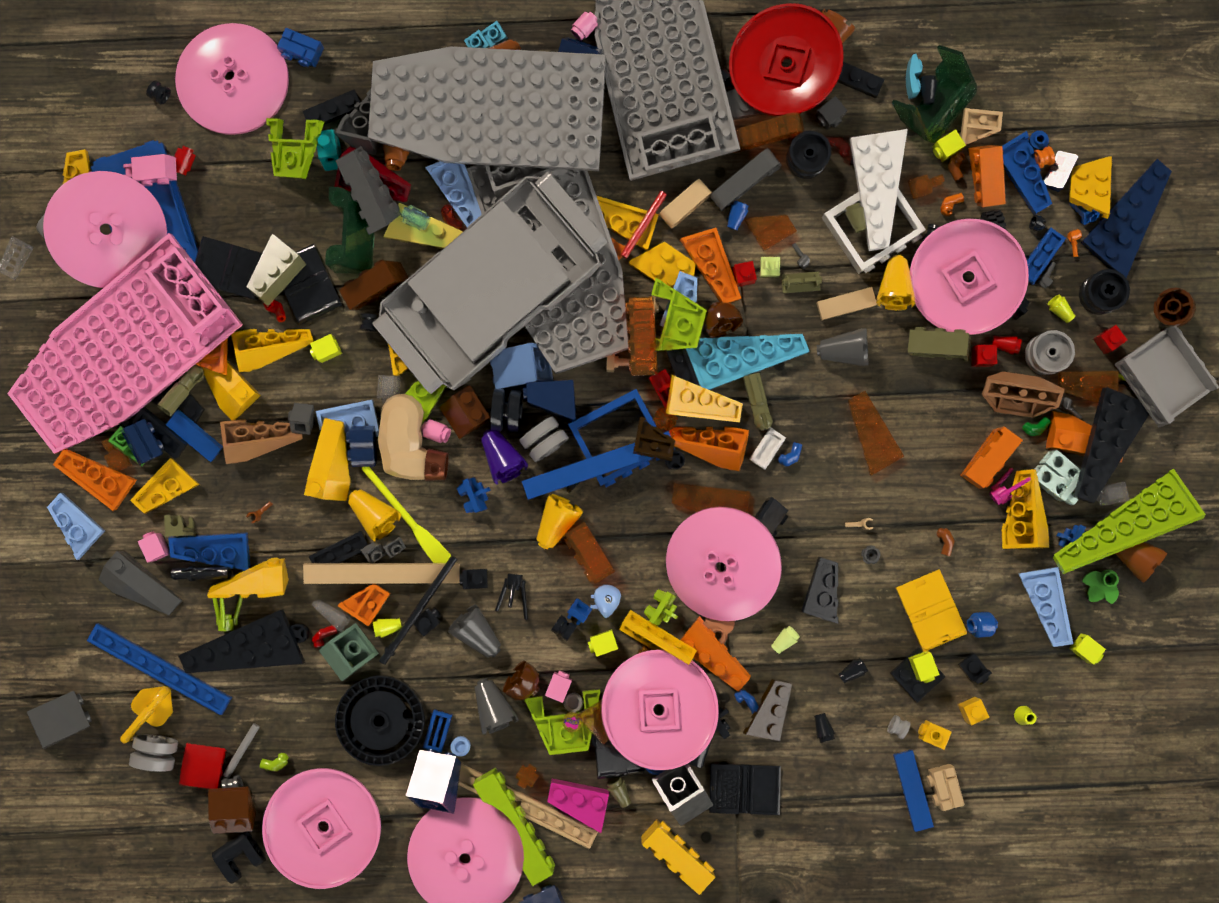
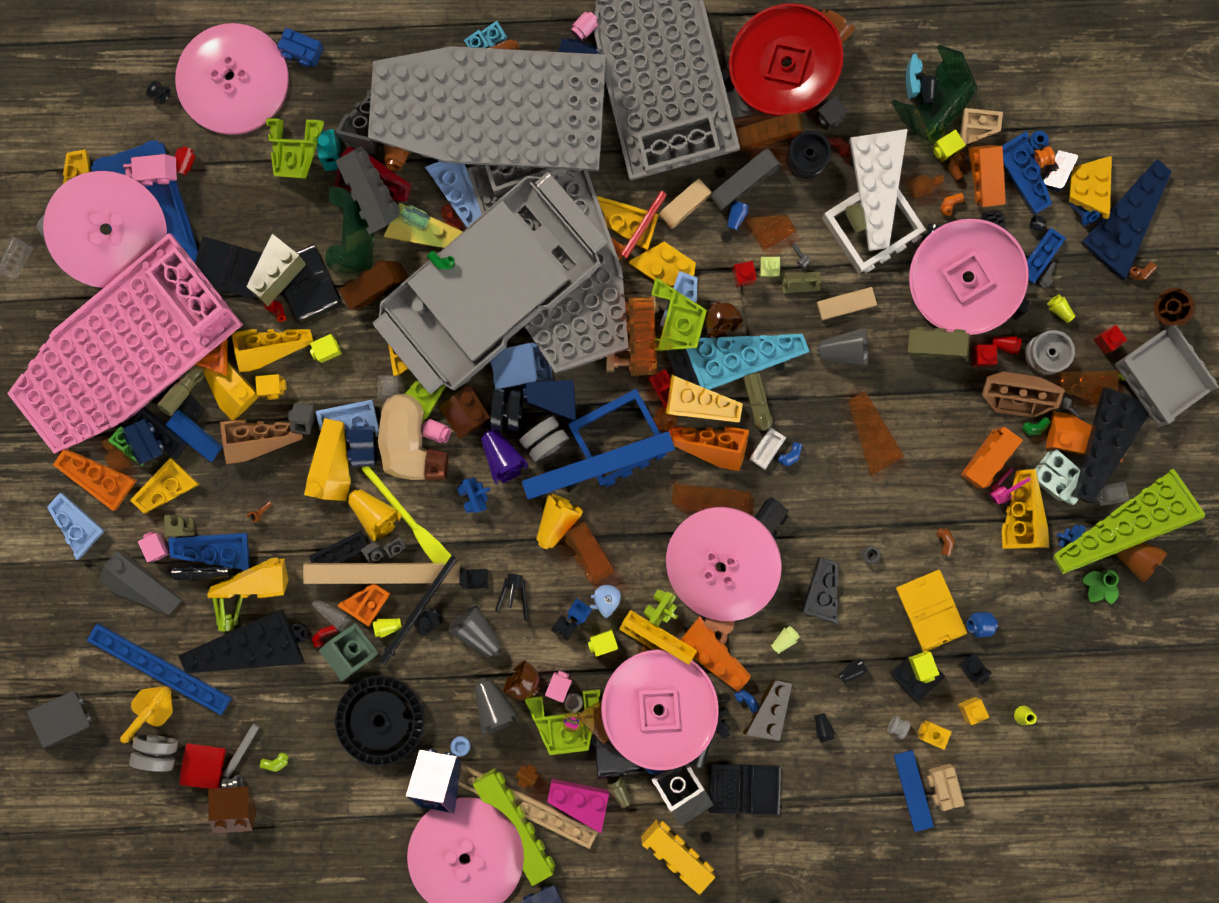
black connector [212,831,266,884] -> none
bright pink dish [262,768,381,889] -> none
black plate [303,89,360,125] -> none
black wheel [359,313,379,332] -> none
blue tile [423,709,453,753] -> none
dark brown wing [633,417,675,461] -> none
black wheel [665,450,685,470] -> none
orange wing [680,228,741,303] -> none
black plate [837,62,885,98] -> none
tan hand [845,518,873,530] -> none
yellow cone [876,255,915,311] -> none
light blue wing [1018,567,1073,647] -> none
orange hand [1067,229,1082,257] -> none
neon yellow brick [1069,634,1106,665] -> none
black wheel [1079,269,1130,315] -> none
none -> yellow brick [255,374,287,400]
none -> green arm [427,251,455,270]
none -> dark orange arm [1129,262,1158,280]

